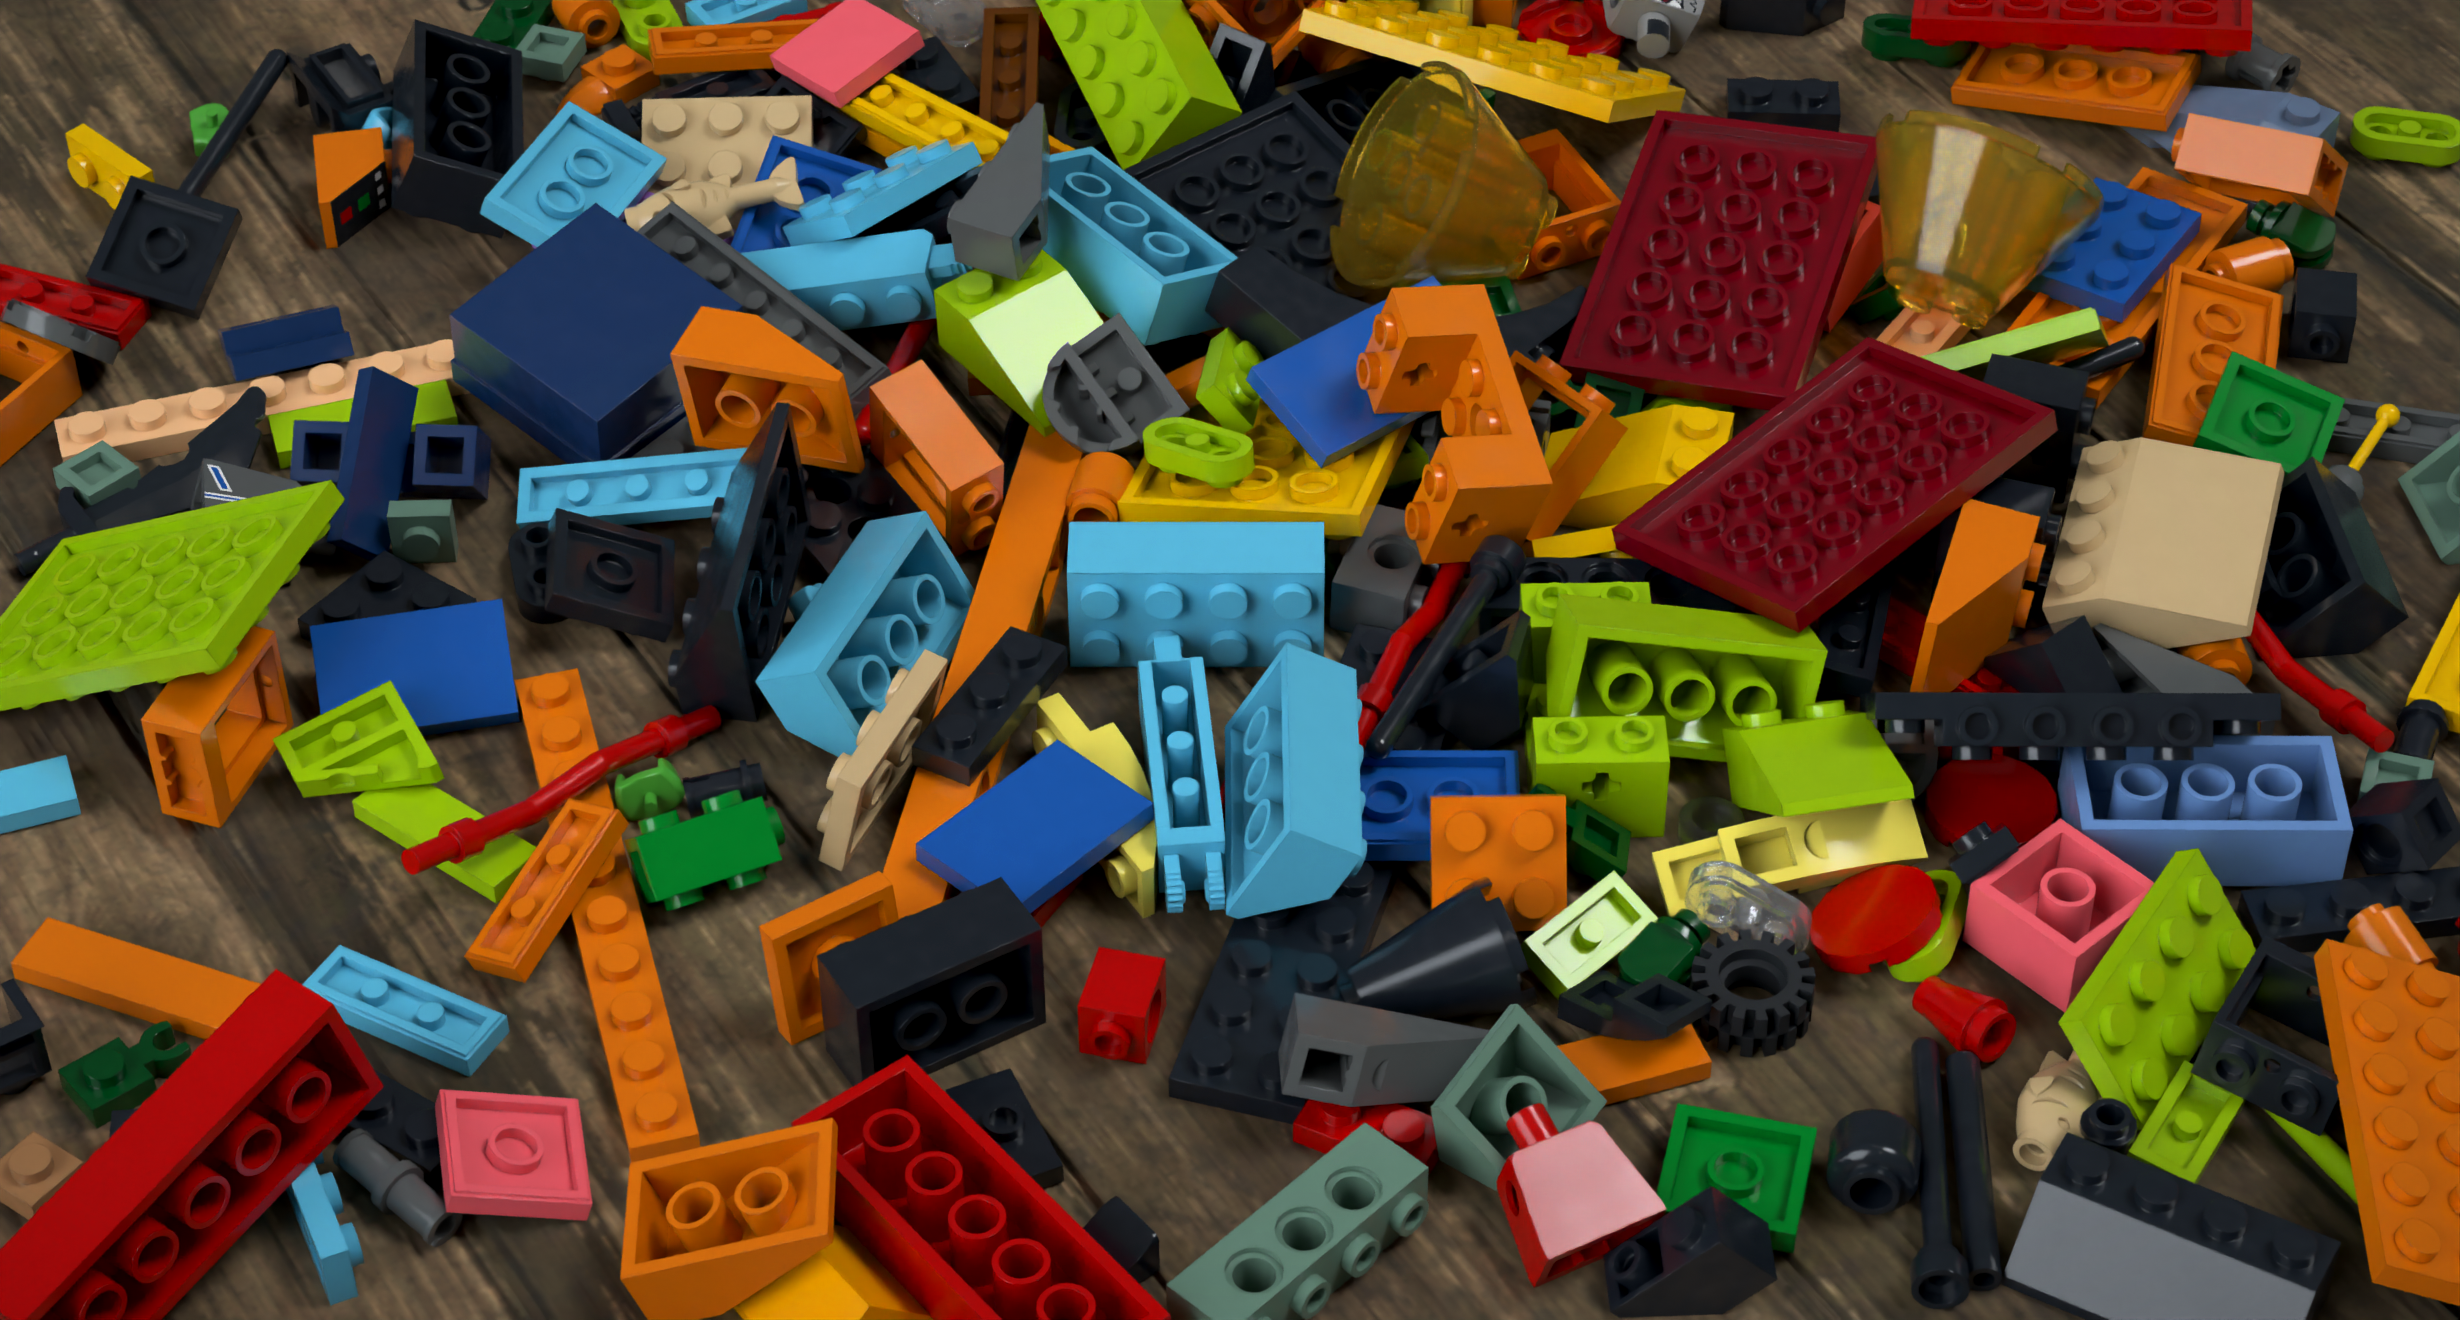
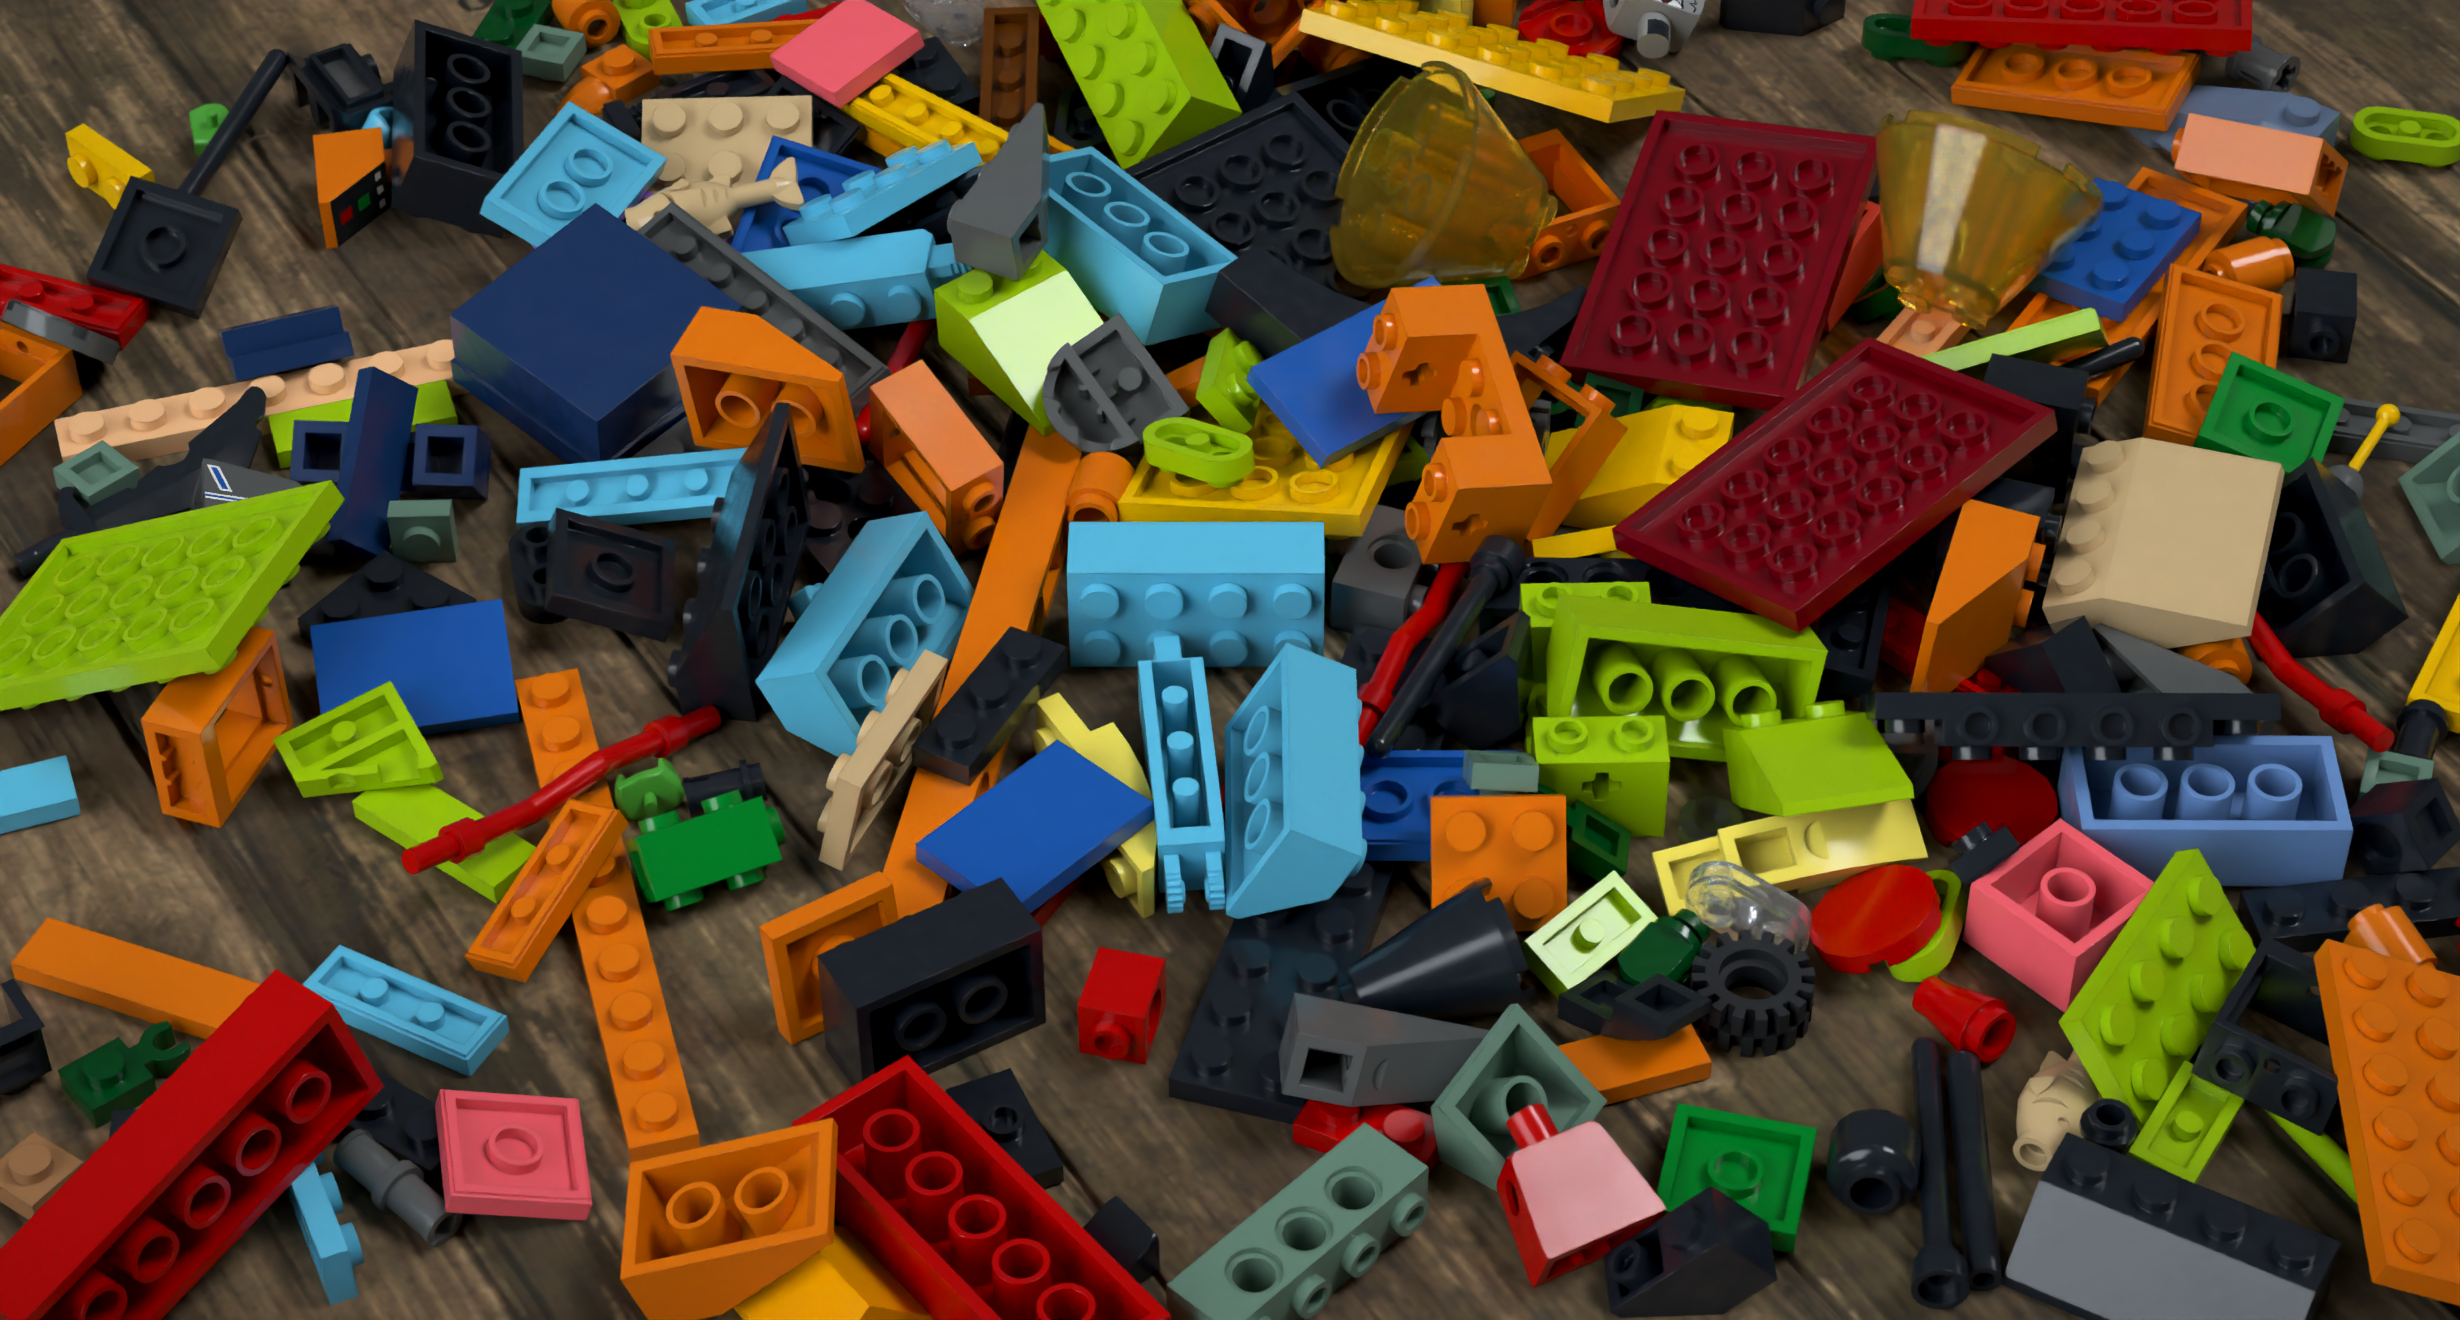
black plate [1726,77,1841,132] -> none
none -> sand green plate [1462,750,1540,795]

